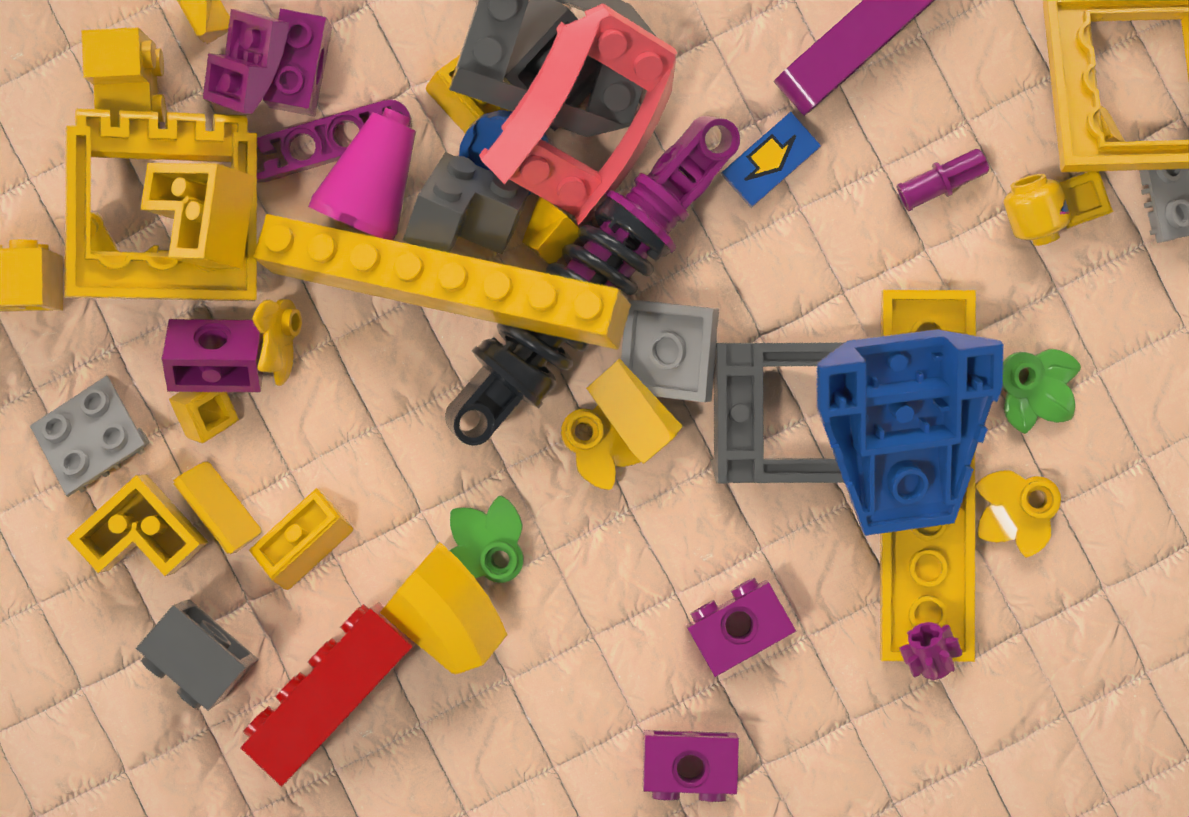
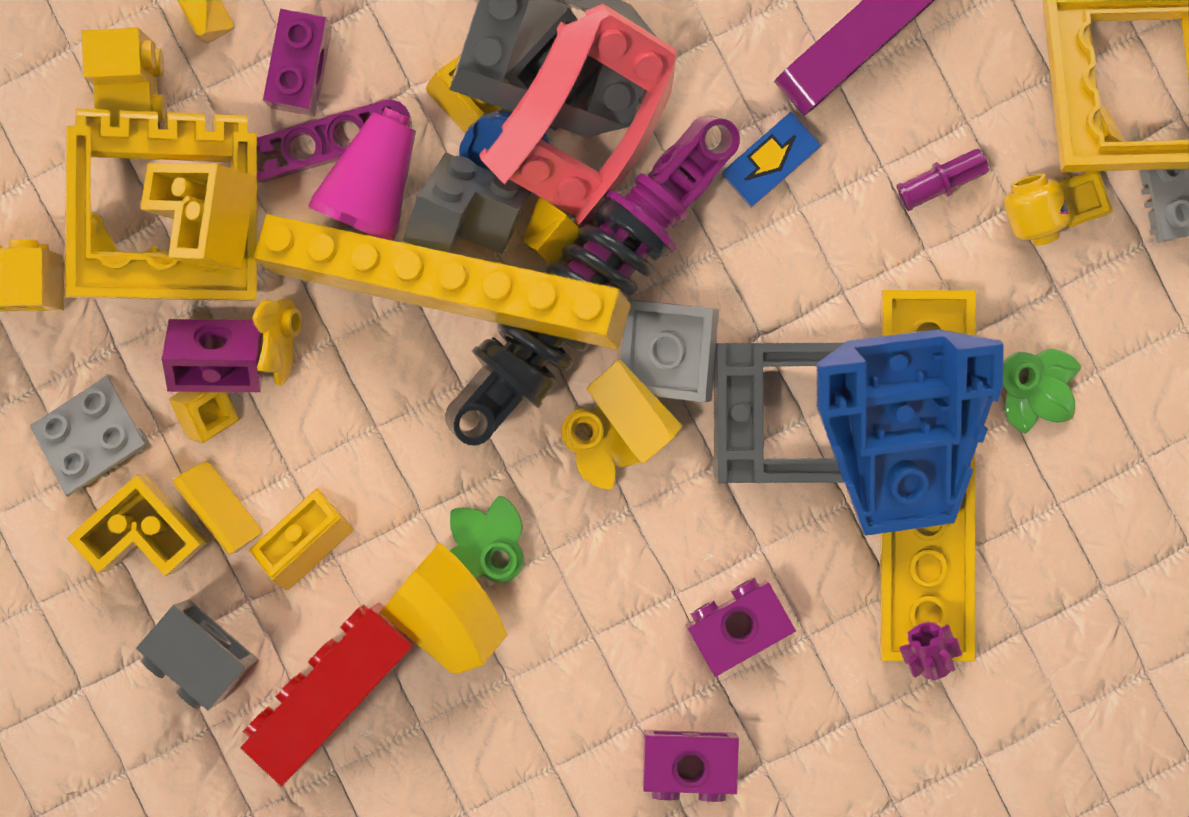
magenta slope [202,9,289,114] -> none
yellow plate [975,470,1061,558] -> none

